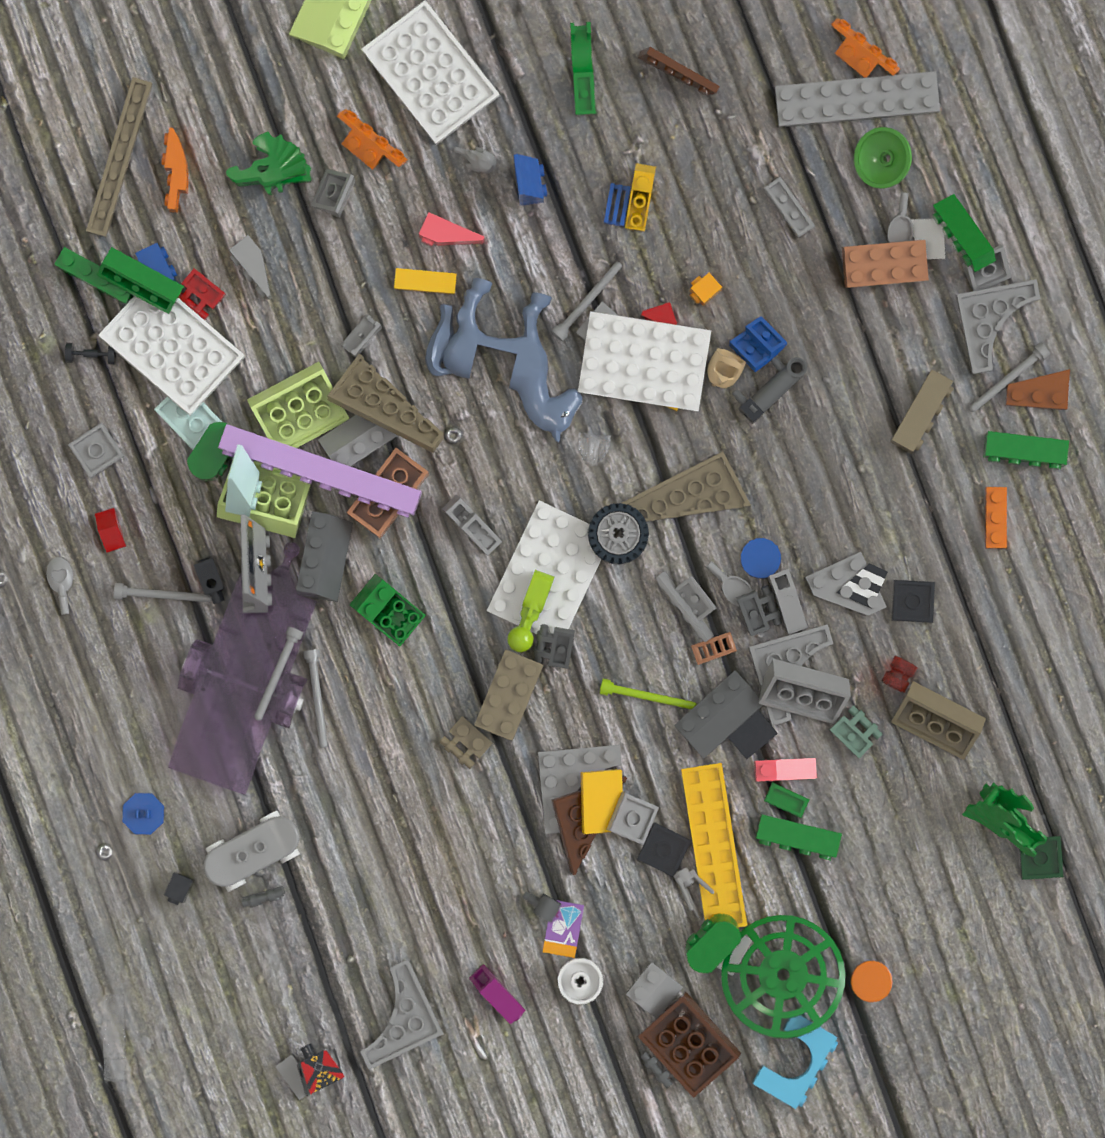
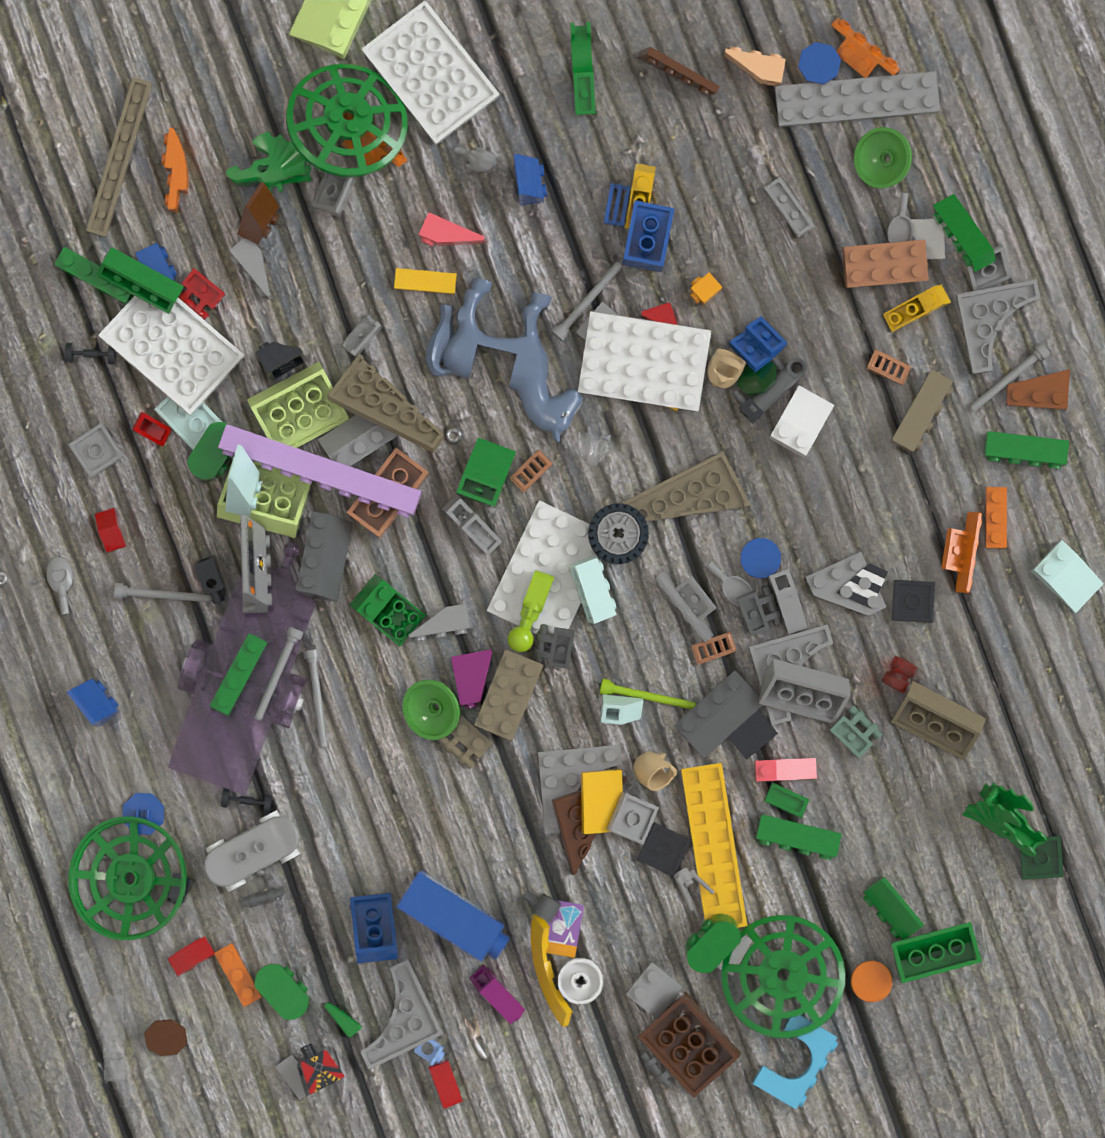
none -> blue slope [67,679,120,727]
none -> green dish [68,816,186,940]
none -> red slope [132,412,172,447]
none -> reddish brown piece [144,1019,188,1056]
none -> red slope [167,936,215,977]
none -> green brick [210,633,267,717]
none -> orange plate [215,943,262,1007]
none -> black wheel [221,787,273,814]
none -> reddish brown slope [237,182,280,244]
none -> black slope [255,342,307,381]
none -> green brick [255,963,310,1020]
none -> green dish [286,64,407,178]
none -> green slope [324,1002,363,1037]
none -> blue slope [350,893,398,964]
none -> blue brick [397,870,510,962]
none -> bright green dish [402,679,460,740]
none -> light grey slope [409,604,471,642]
none -> light blue bracket [414,1039,445,1066]
none -> red slope [428,1060,463,1109]
none -> magenta slope [451,649,492,709]
none -> green slope [456,438,516,509]
none -> nougat slope [509,450,553,493]
none -> yellow tile [530,914,572,1027]
none -> light aqua brick [569,556,616,624]
none -> light aqua slope [600,694,643,725]
none -> blue slope [622,201,675,272]
none -> tan piece [634,751,677,791]
none -> light nougat slope [724,47,786,86]
none -> dark green piece [737,361,777,396]
none -> white slope [769,386,834,458]
none -> blue piece [798,42,841,85]
none -> green slope [862,876,924,940]
none -> nougat slope [866,349,911,386]
none -> yellow slope [883,284,951,332]
none -> green slope [891,922,982,984]
none -> orange bracket [941,512,982,593]
none -> light aqua slope [1031,540,1104,613]

